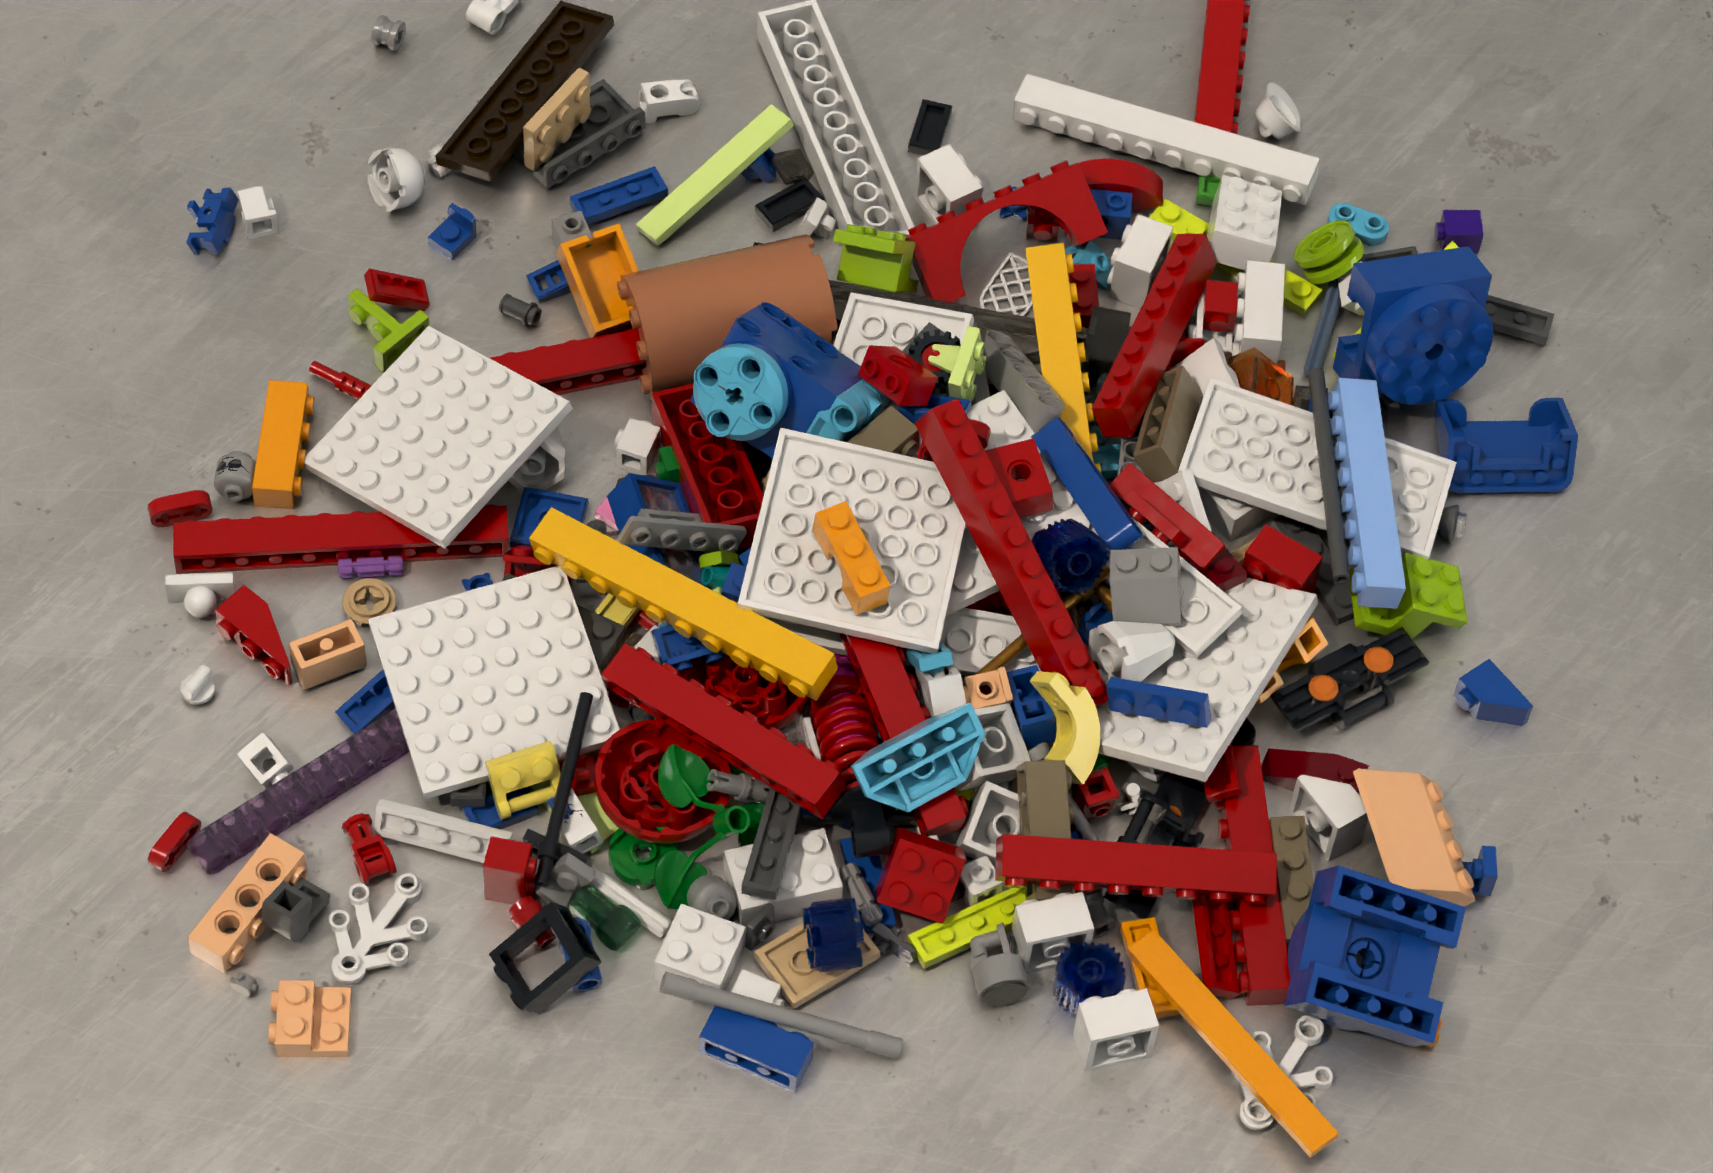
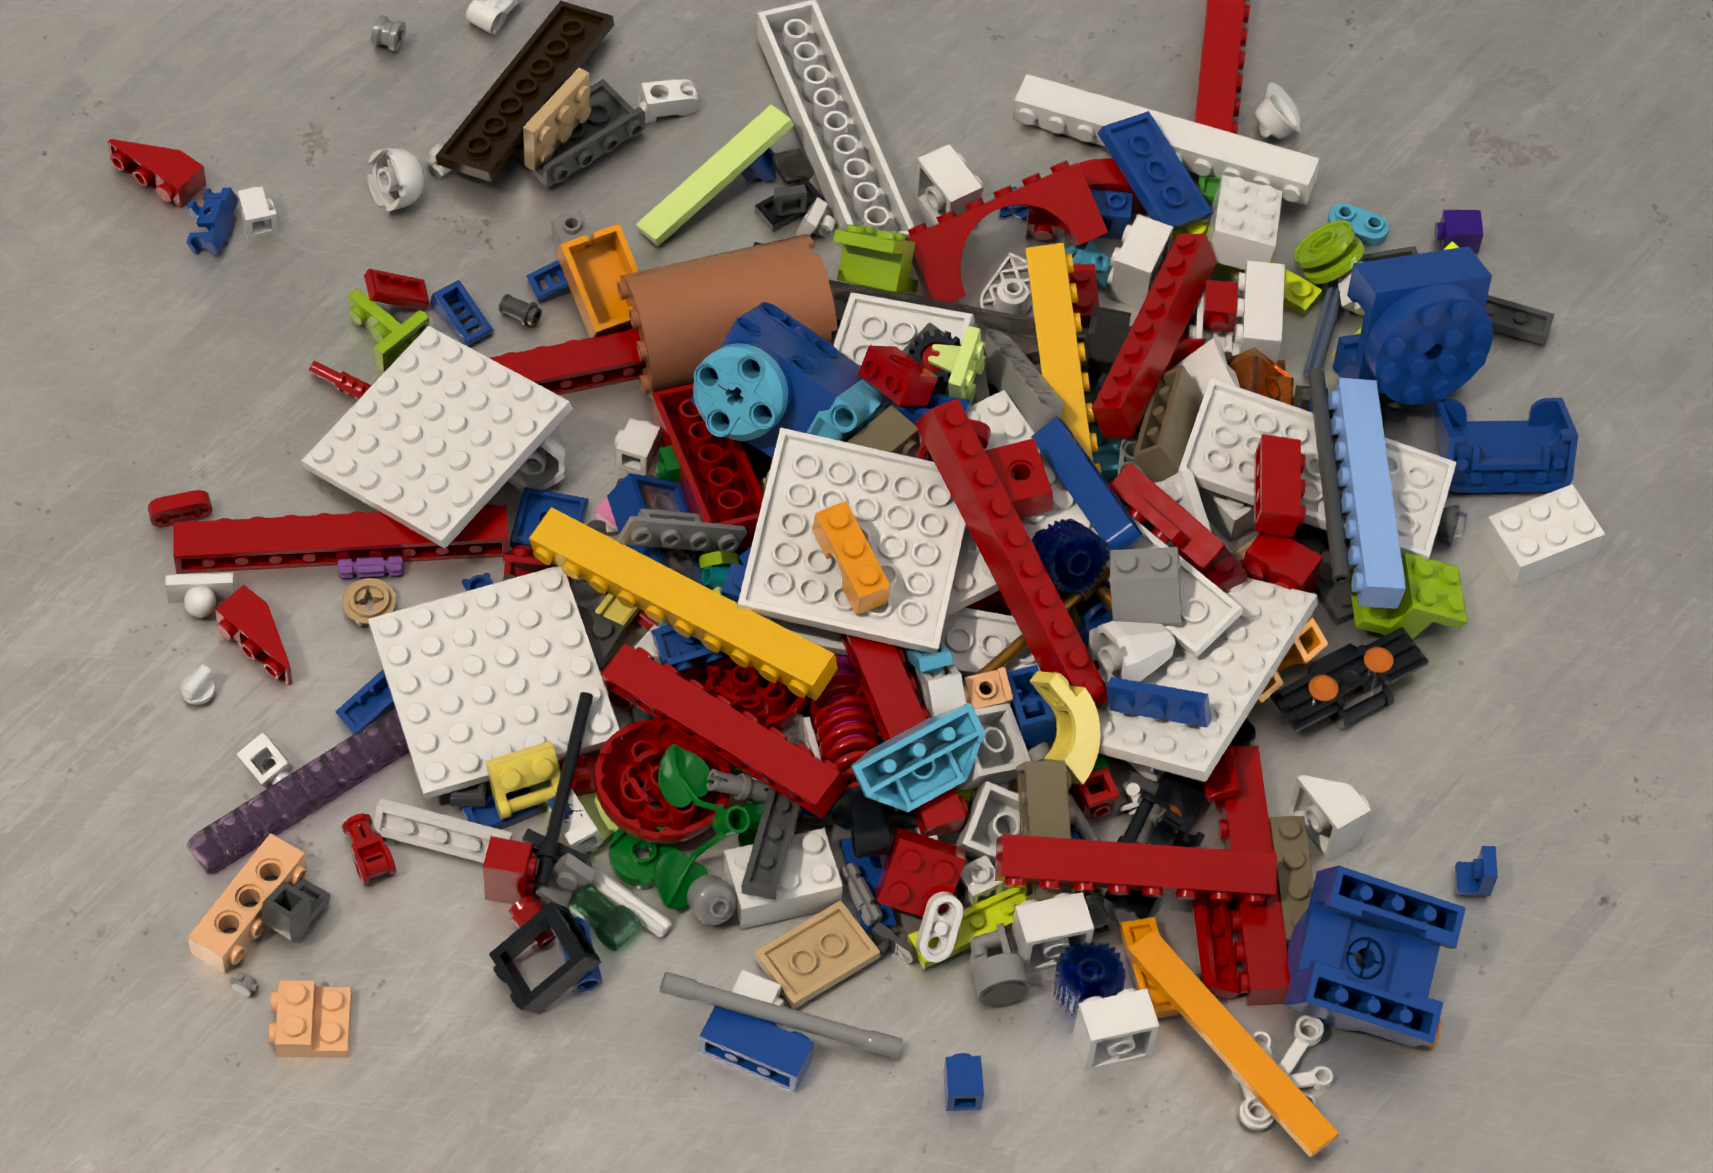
red beam [148,812,202,872] -> none
light grey head [214,451,256,502] -> none
light orange brick [252,380,315,509] -> none
light nougat brick [289,619,367,690] -> none
white plant [329,873,428,984] -> none
blue bracket [428,203,477,260] -> none
blue plate [569,166,668,225] -> none
white brick [654,904,746,990] -> none
dark grey bracket [728,902,775,951] -> none
clear blue brick [803,898,864,972] -> none
black tile [908,99,952,156] -> none
dark red slope [1261,748,1369,794] -> none
light nougat slope [1353,769,1476,907] -> none
blue slope [1454,659,1533,726] -> none
none -> red slope [108,139,206,208]
none -> blue slope [430,280,494,346]
none -> dark grey tile [773,184,807,216]
none -> white plate [916,892,963,962]
none -> blue brick [943,1053,984,1111]
none -> white brick [995,278,1029,324]
none -> blue plate [1097,111,1213,231]
none -> red brick [1254,434,1306,537]
none -> white brick [1481,484,1605,588]

